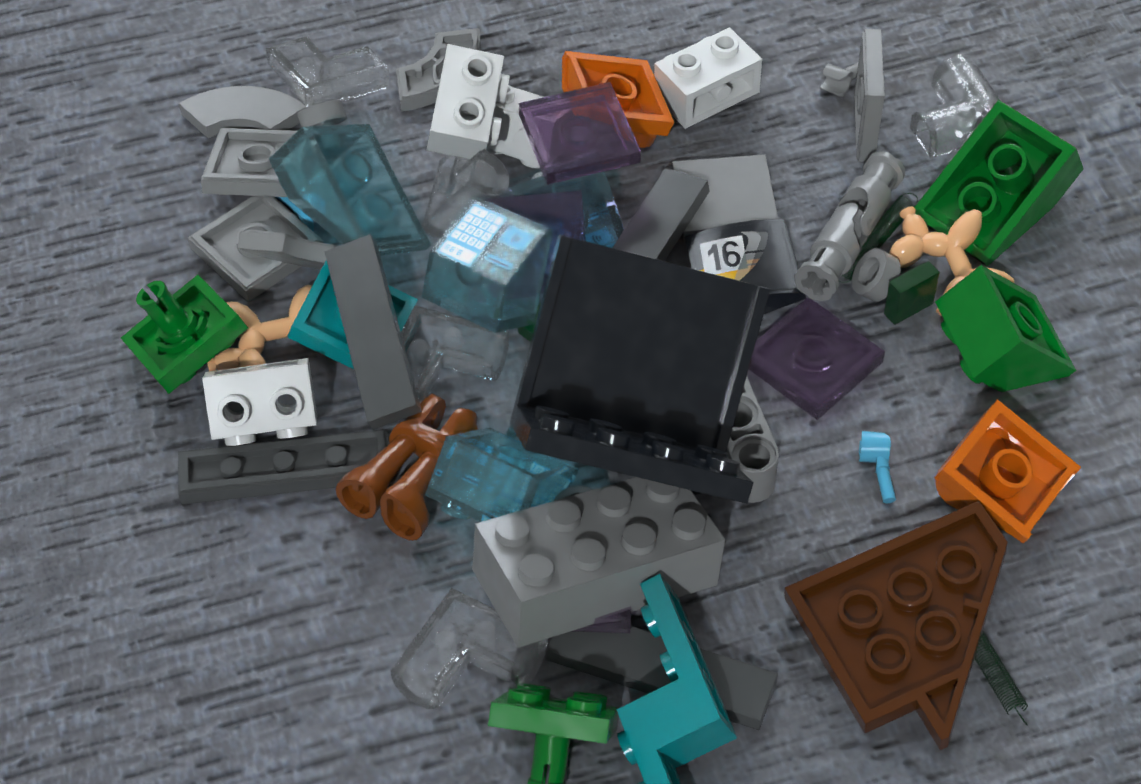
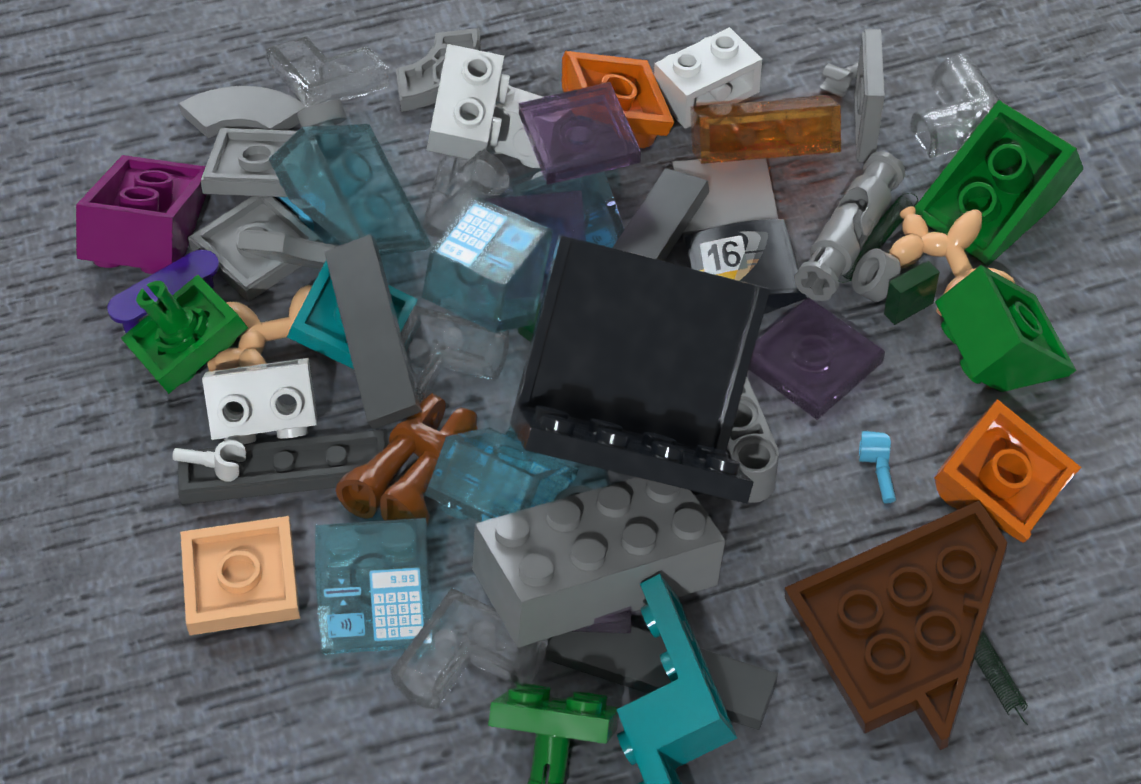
none -> magenta slope [76,155,207,274]
none -> dark purple piece [107,250,219,333]
none -> white hand [173,440,246,482]
none -> light nougat plate [180,516,300,635]
none -> clear light blue slope [315,518,433,654]
none -> clear orange piece [690,95,841,164]

